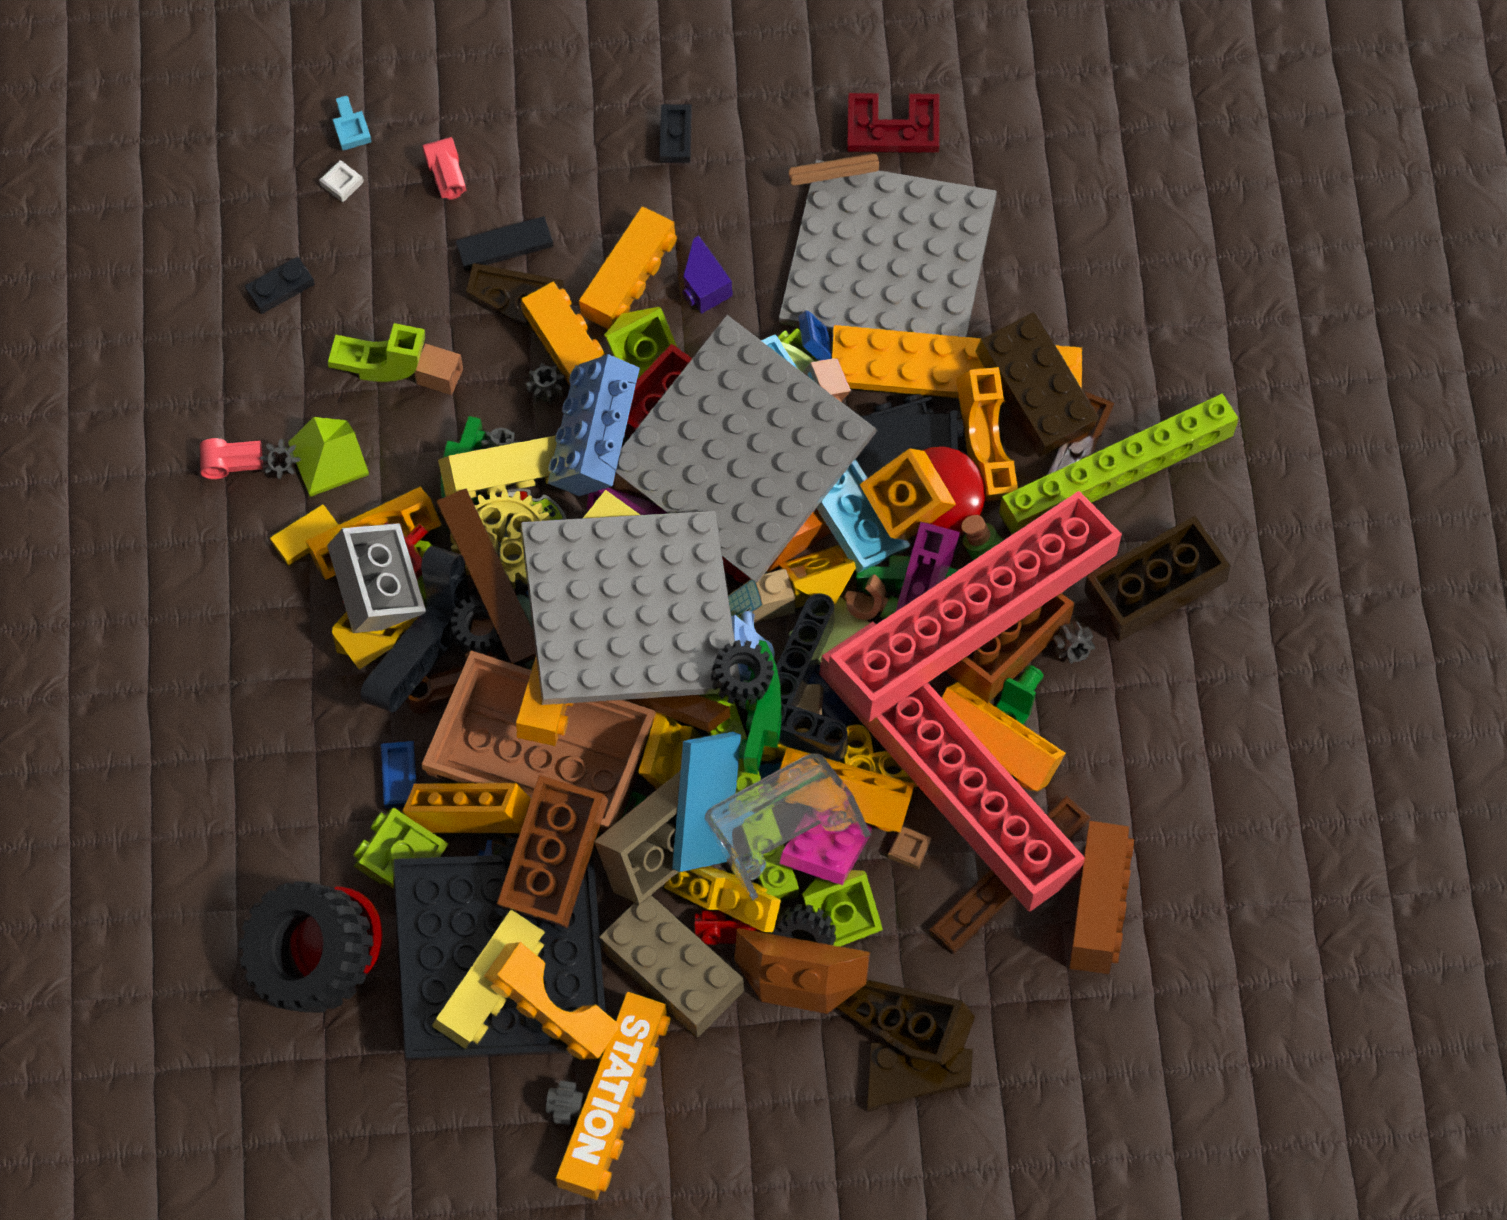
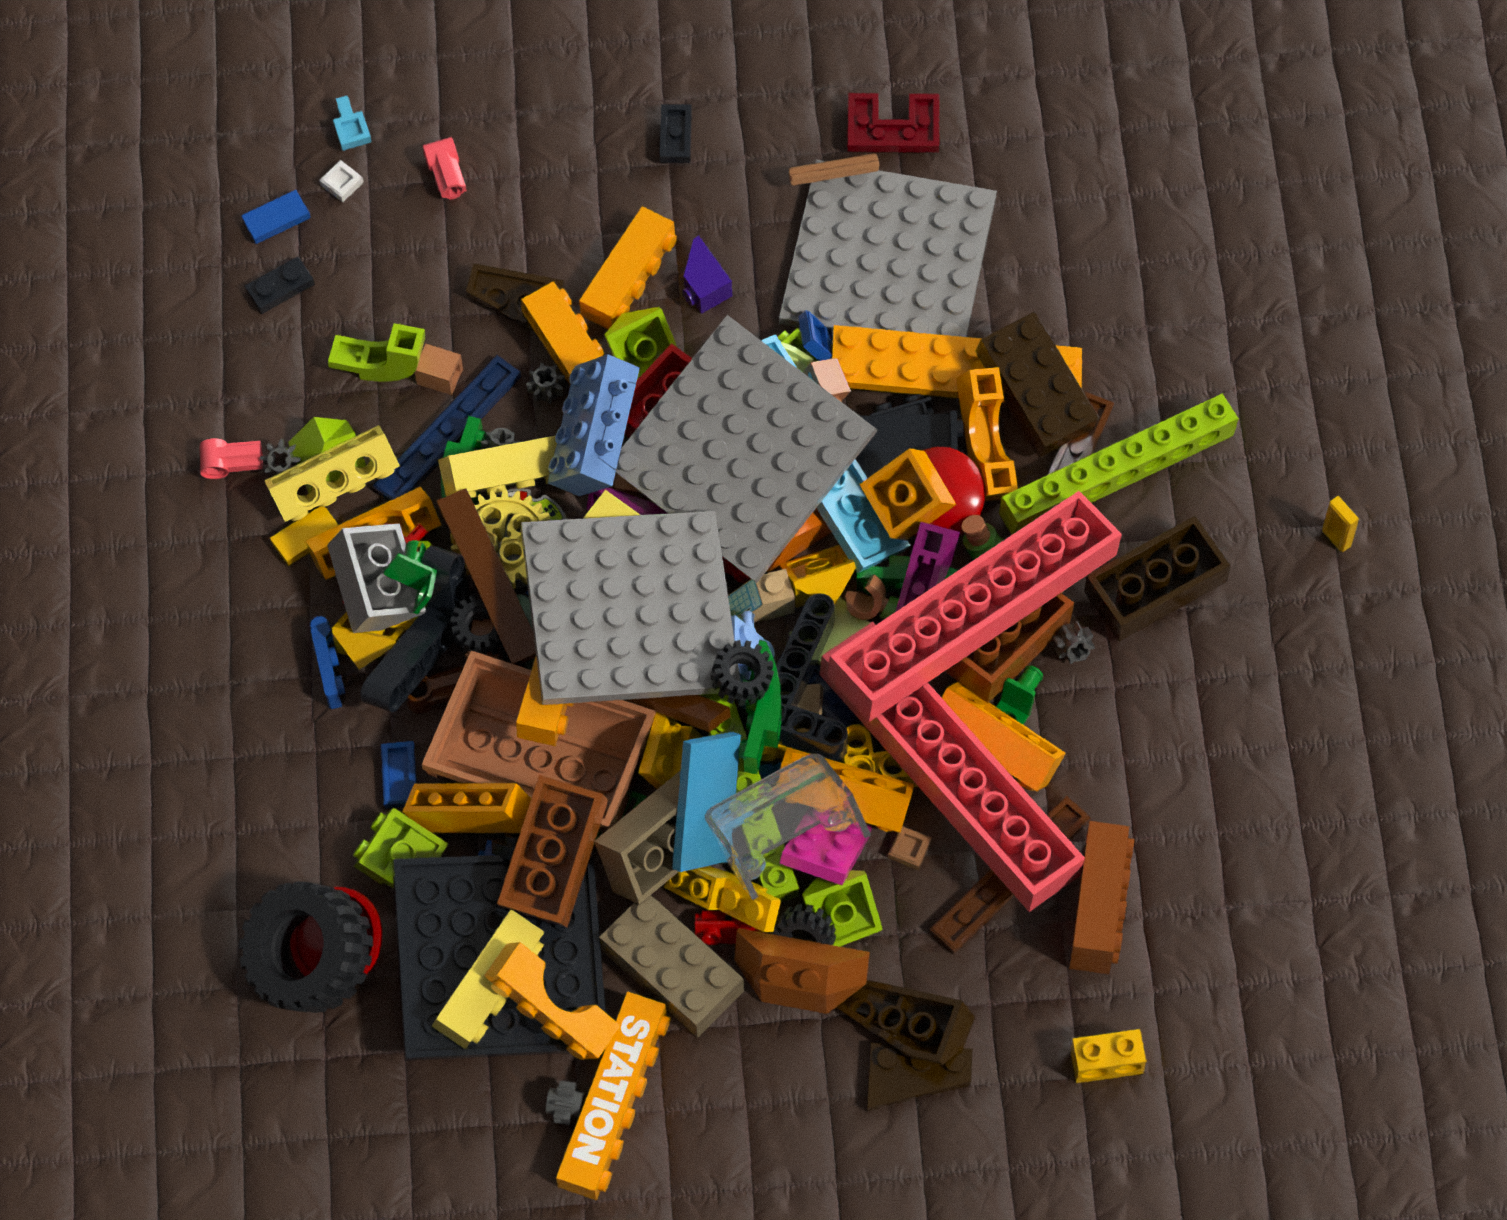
black tile [456,216,554,271] -> none
none -> blue tile [241,190,311,244]
none -> light yellow brick [265,425,400,522]
none -> blue hinge [310,616,346,709]
none -> dark blue tile [373,355,521,501]
none -> green bracket [384,540,437,615]
none -> yellow brick [1070,1029,1146,1083]
none -> yellow tile [1322,496,1359,552]

